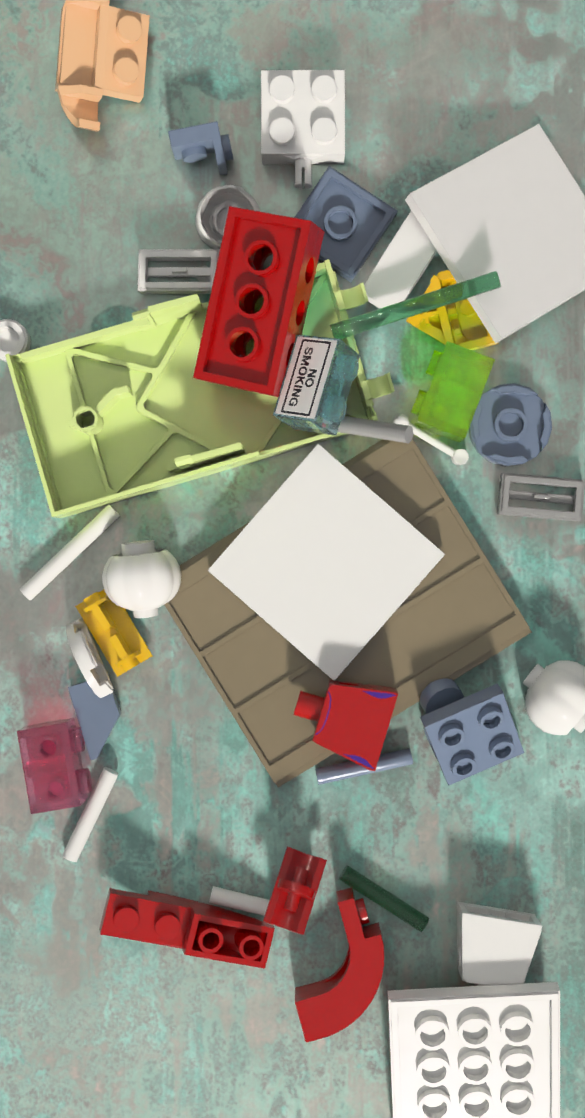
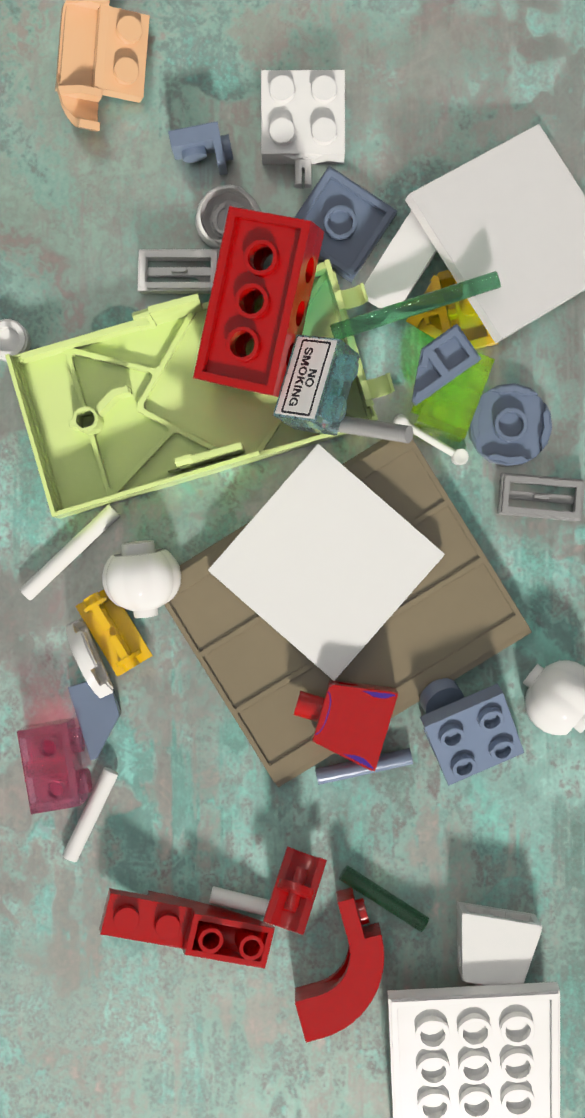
none -> sand blue tile [412,324,481,406]

